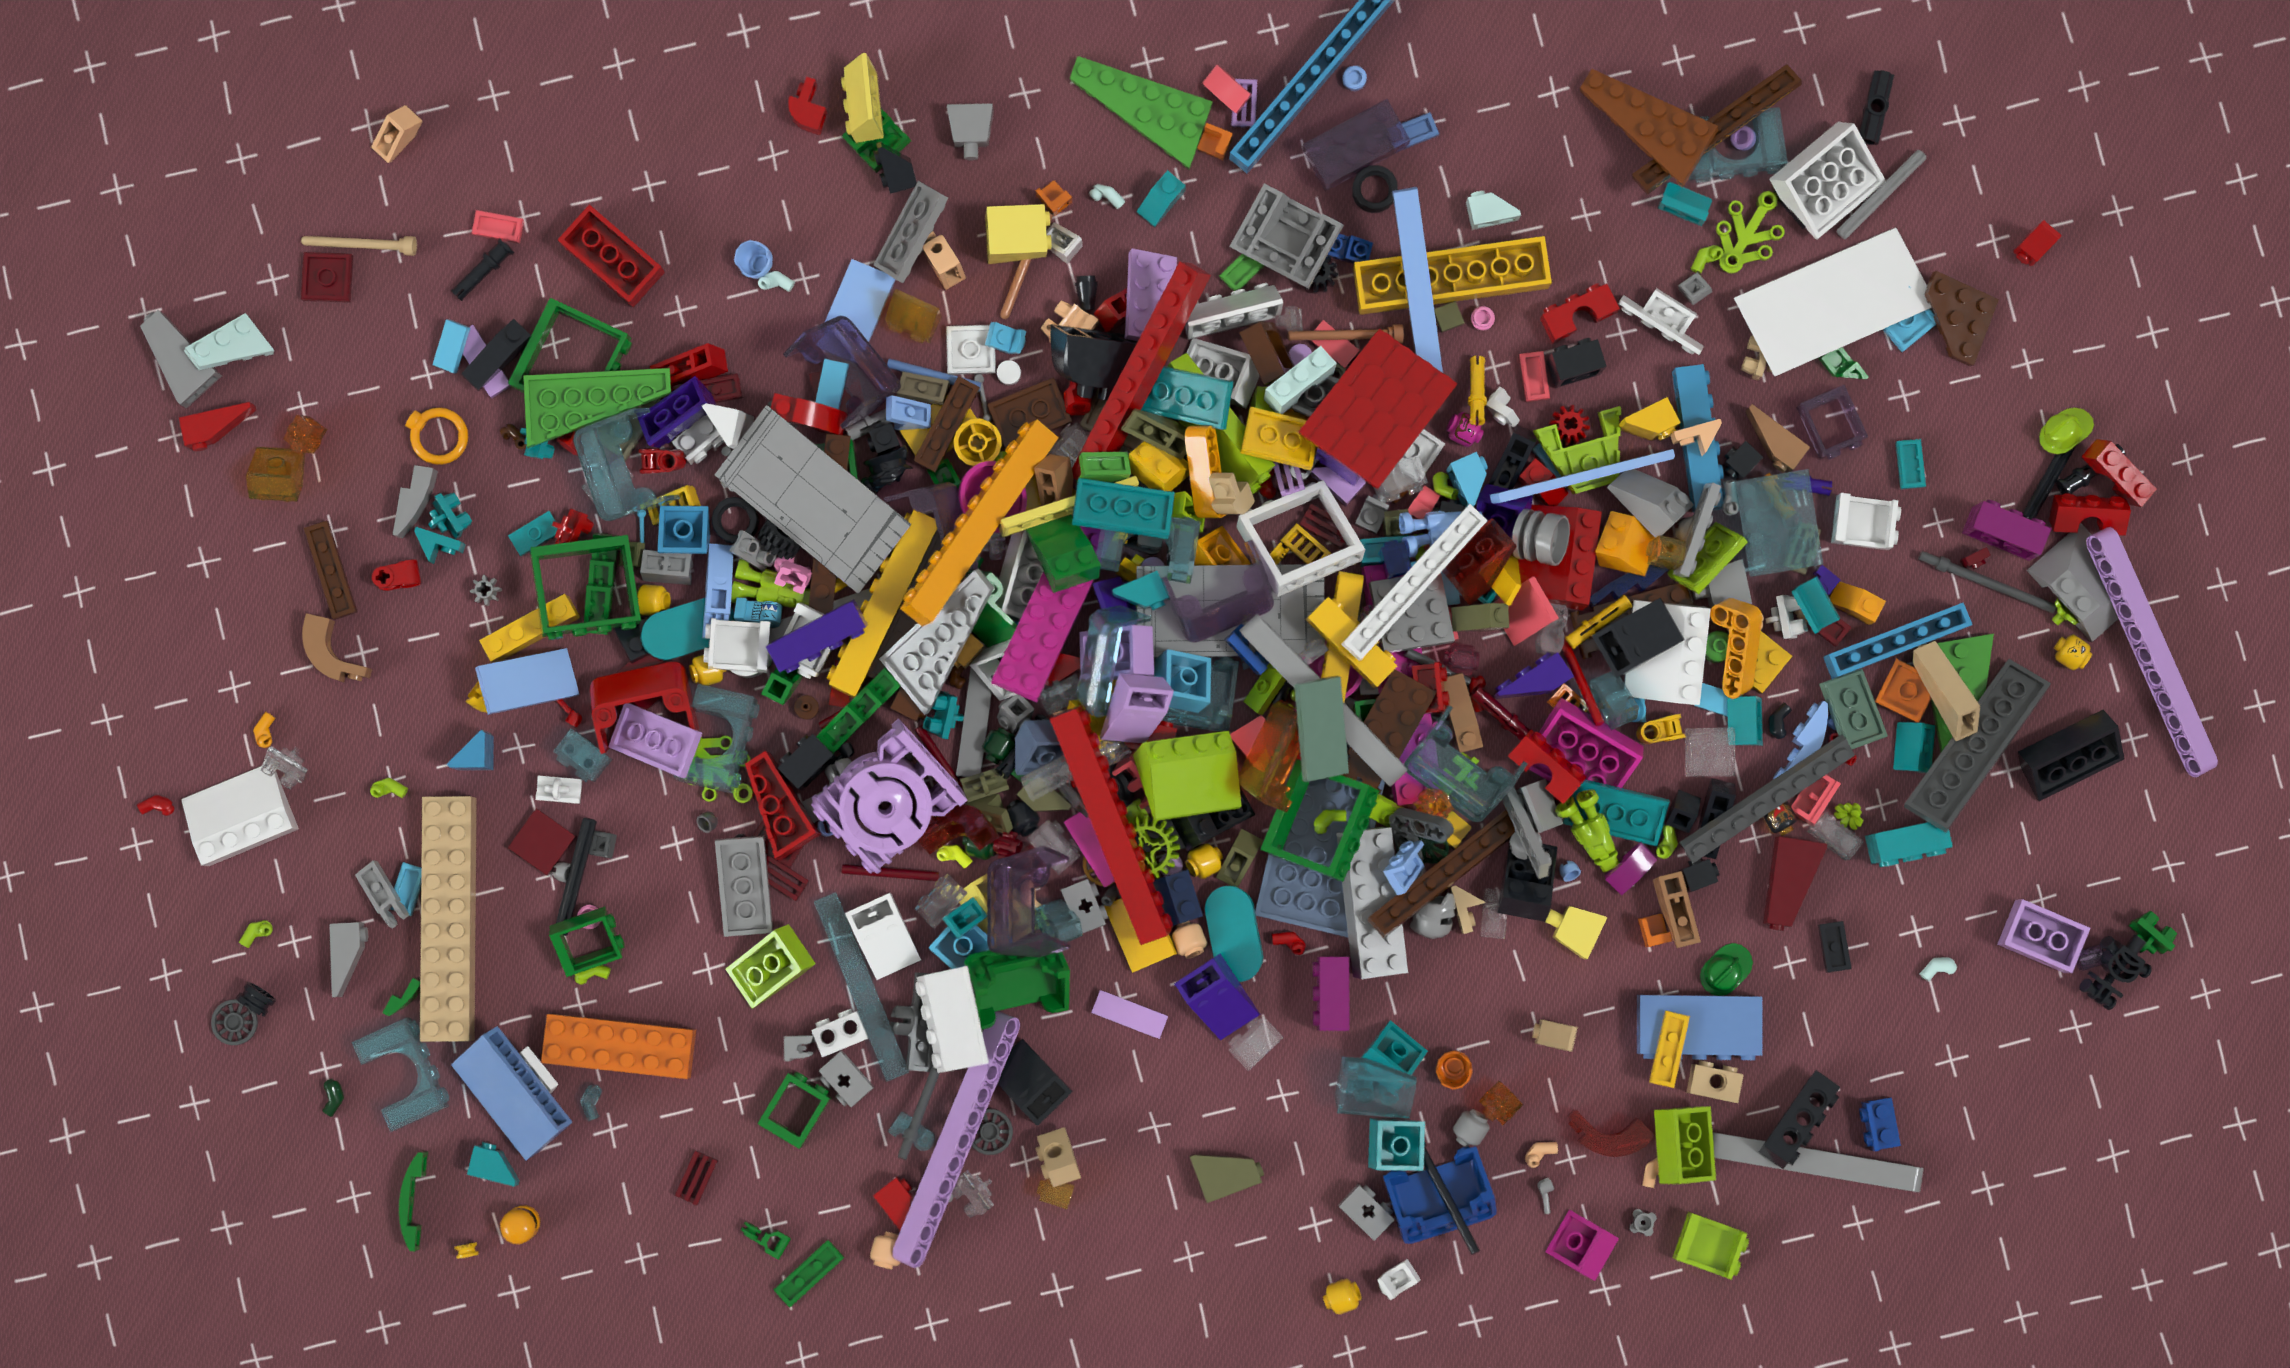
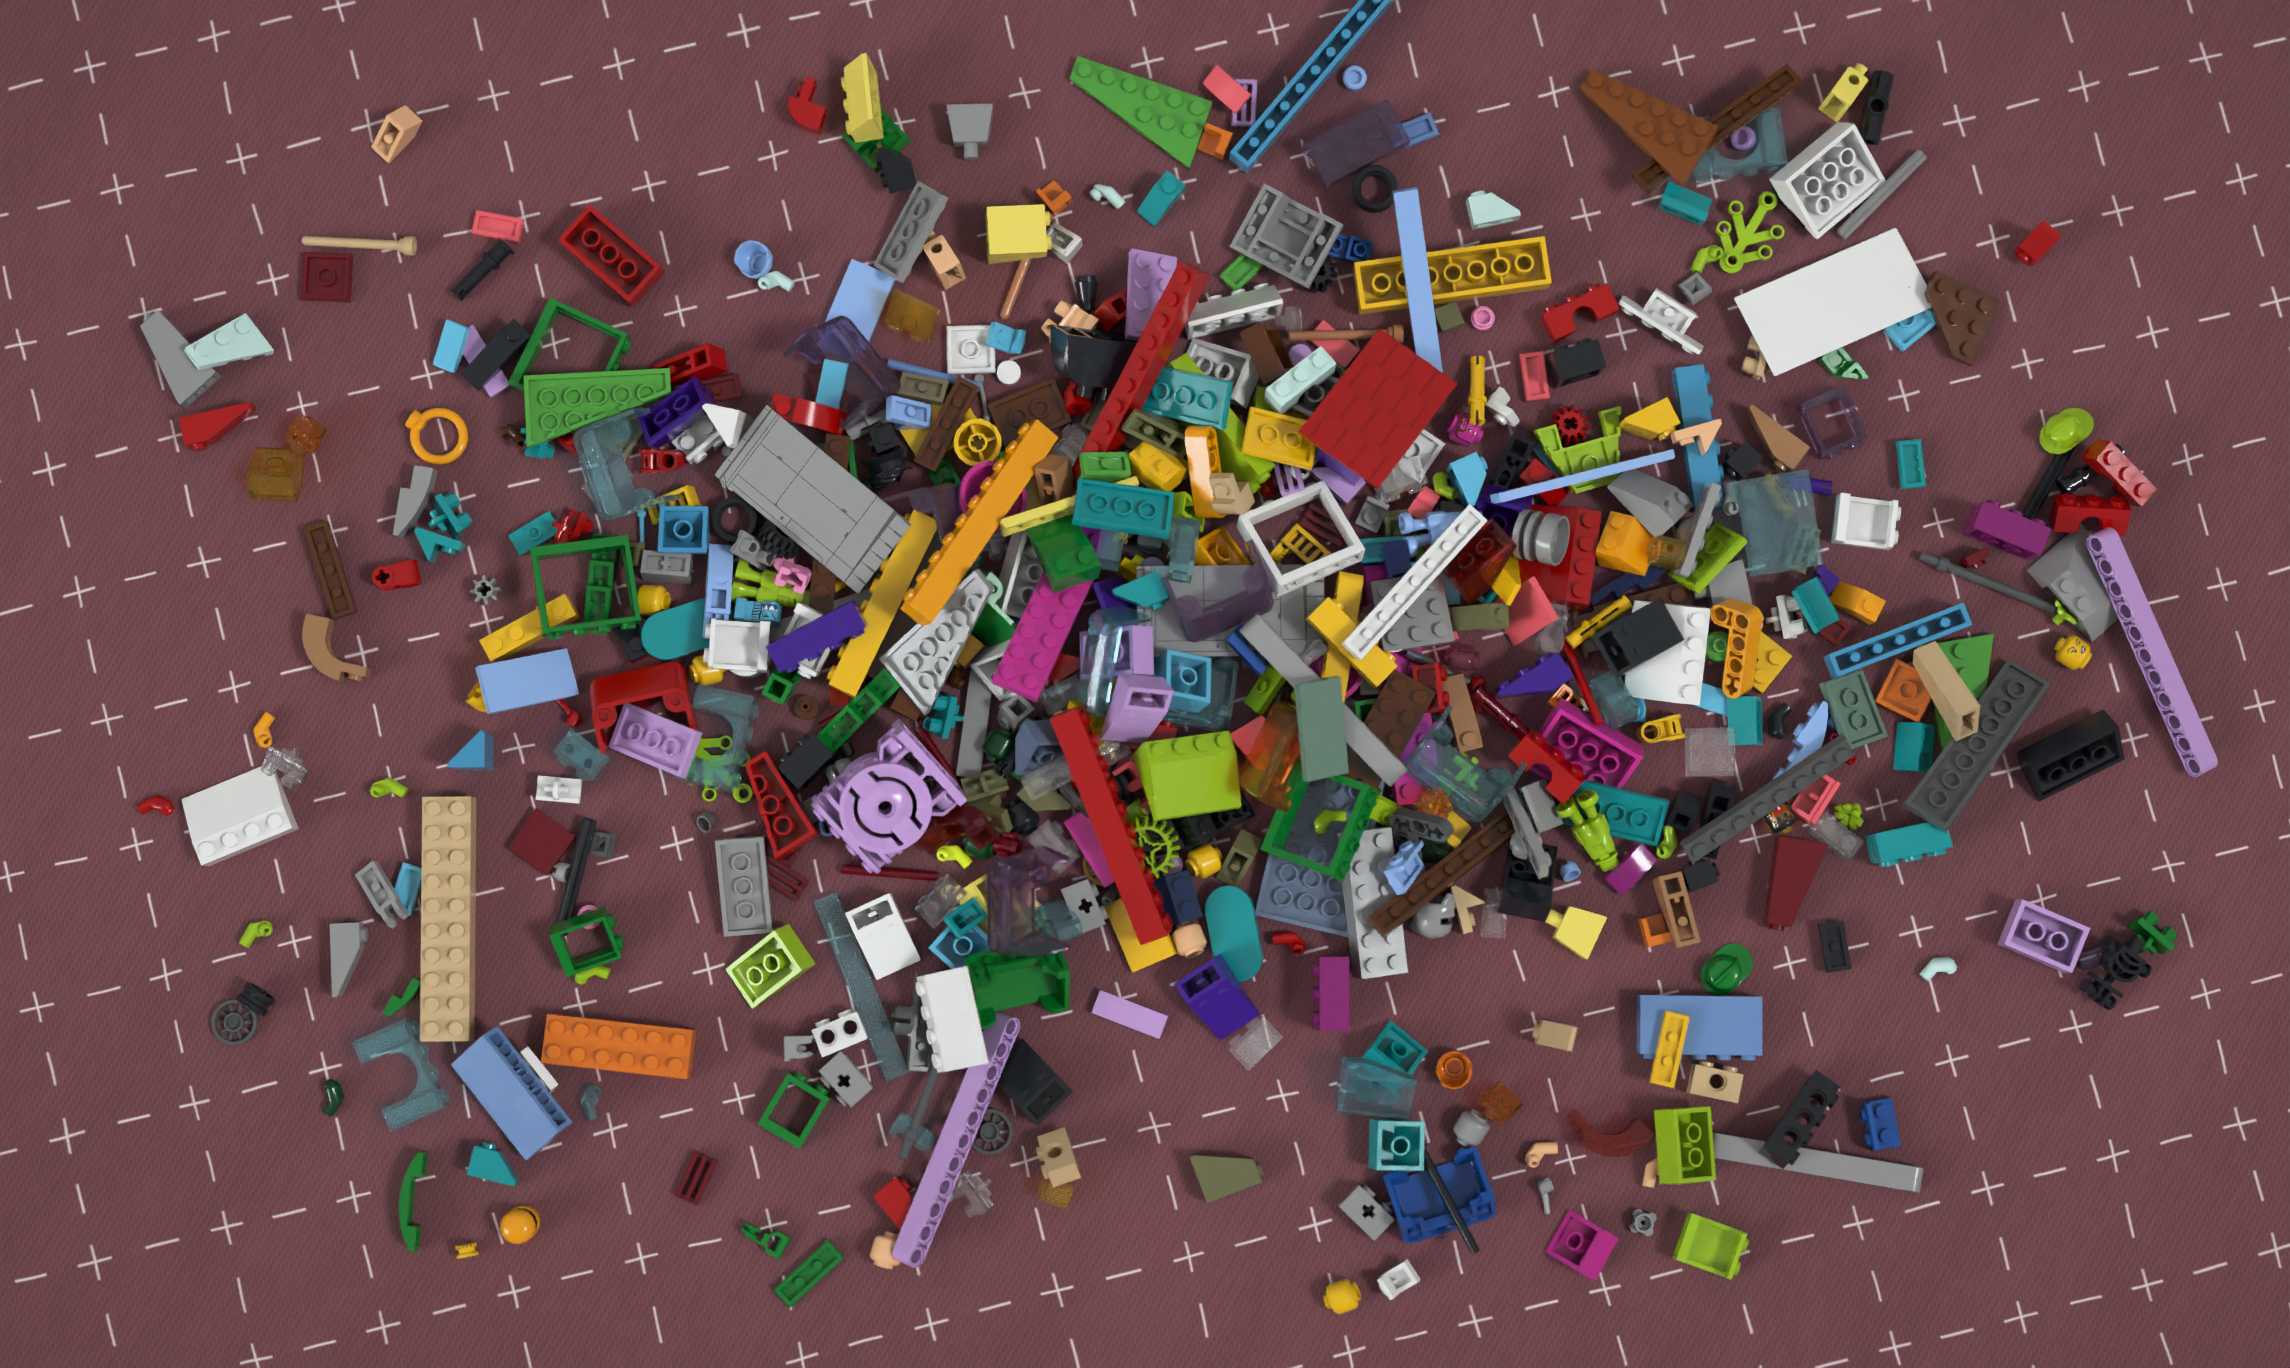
none -> light yellow torso [1818,63,1868,122]

